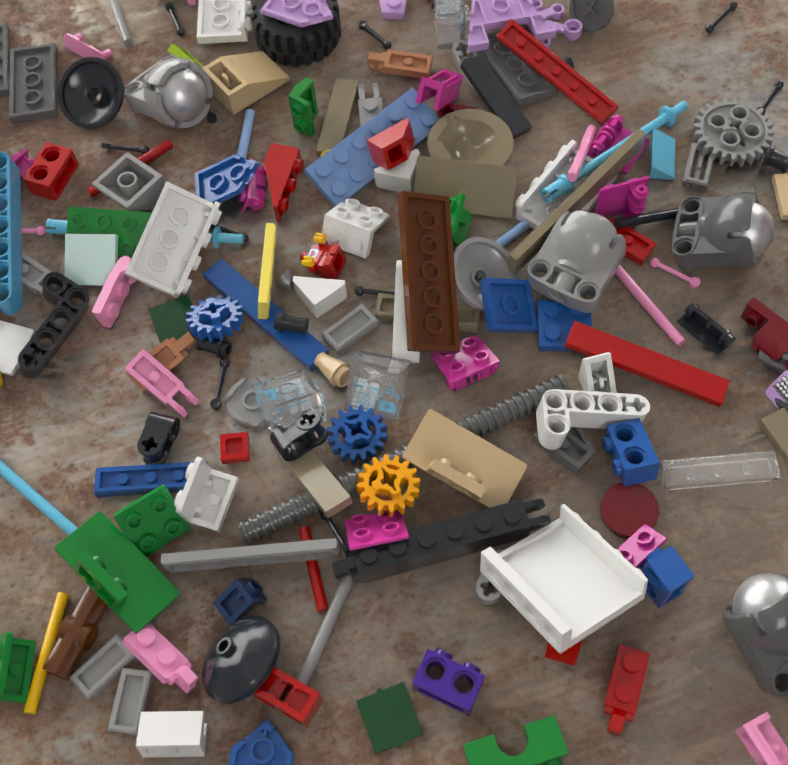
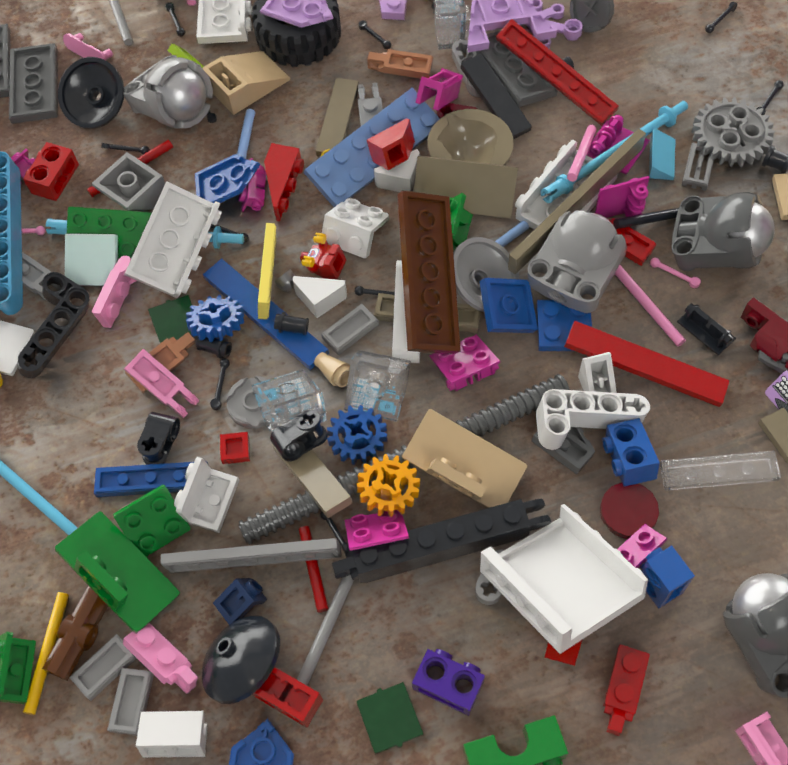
green bracket [288,77,318,137] -> none

